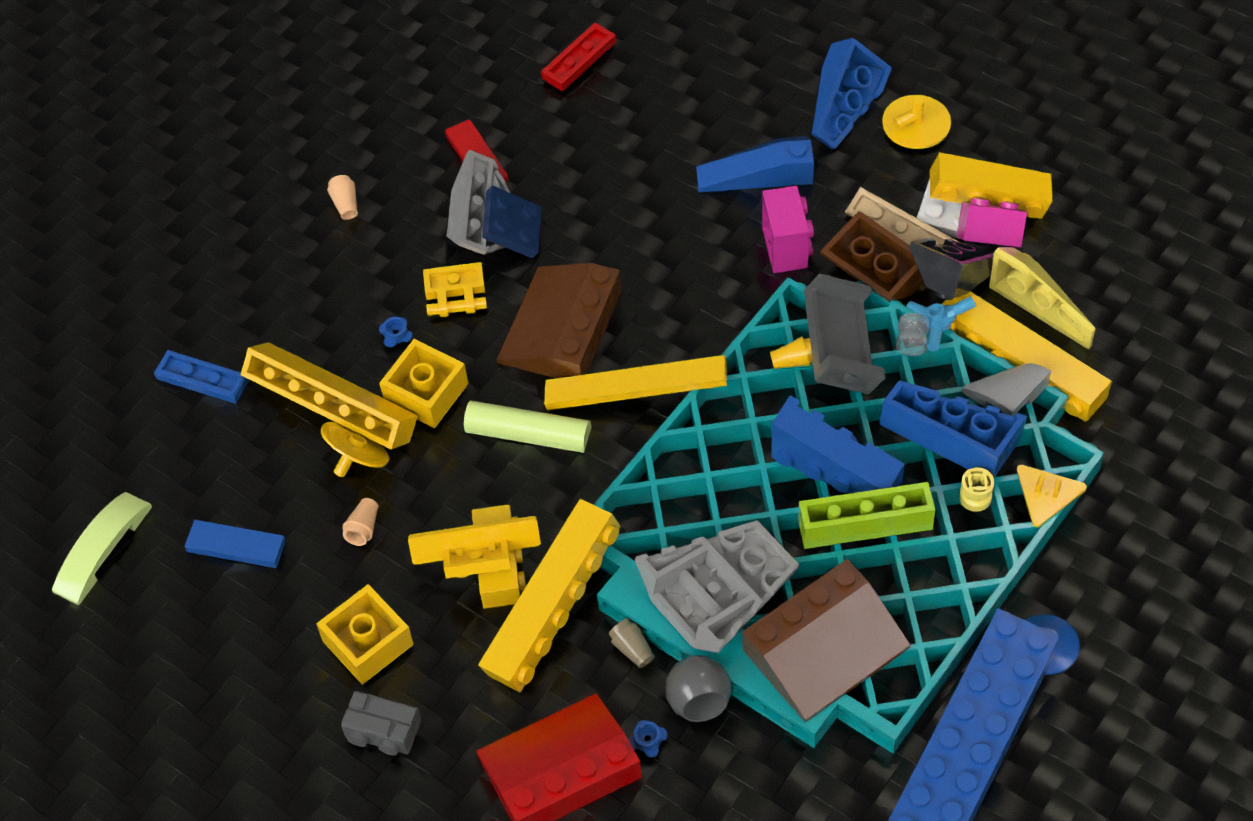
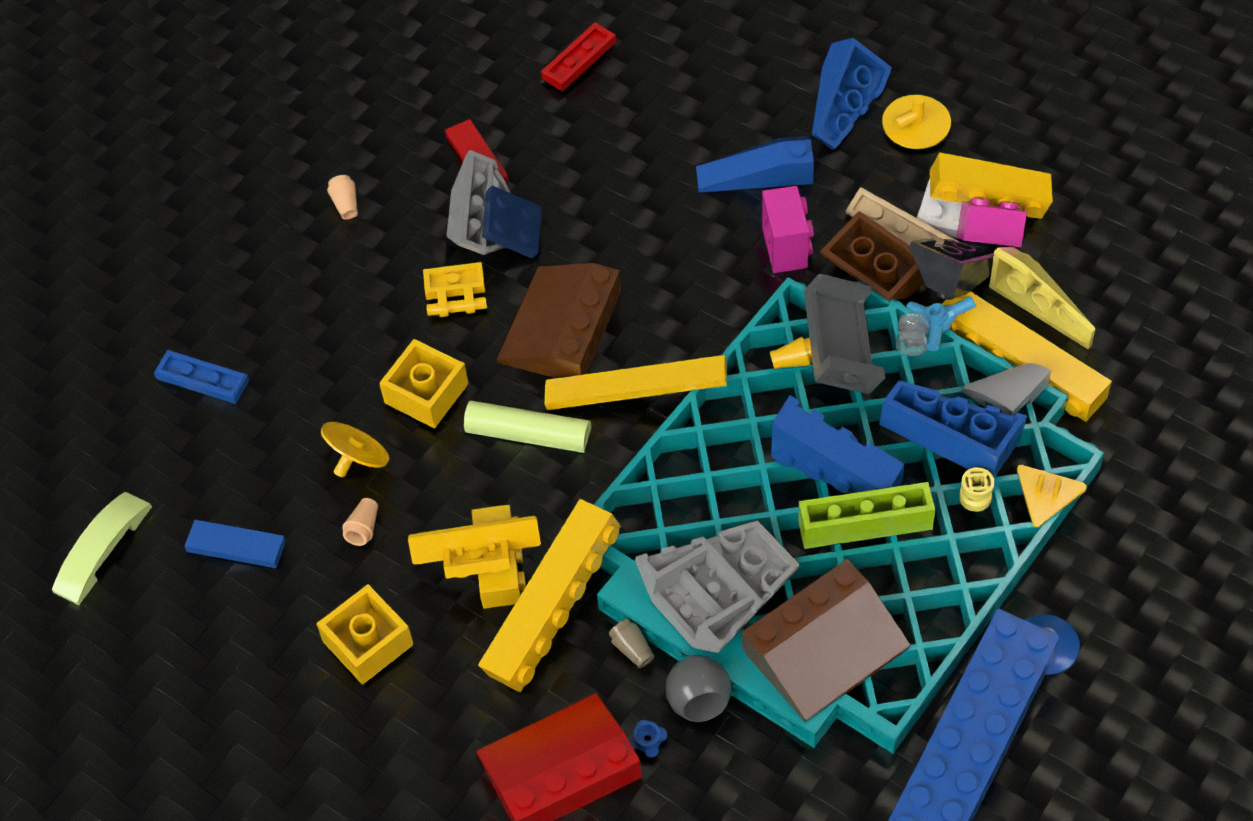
yellow brick [241,342,418,450] -> none
dark grey brick [341,691,421,755] -> none
blue plate [379,317,413,347] -> none

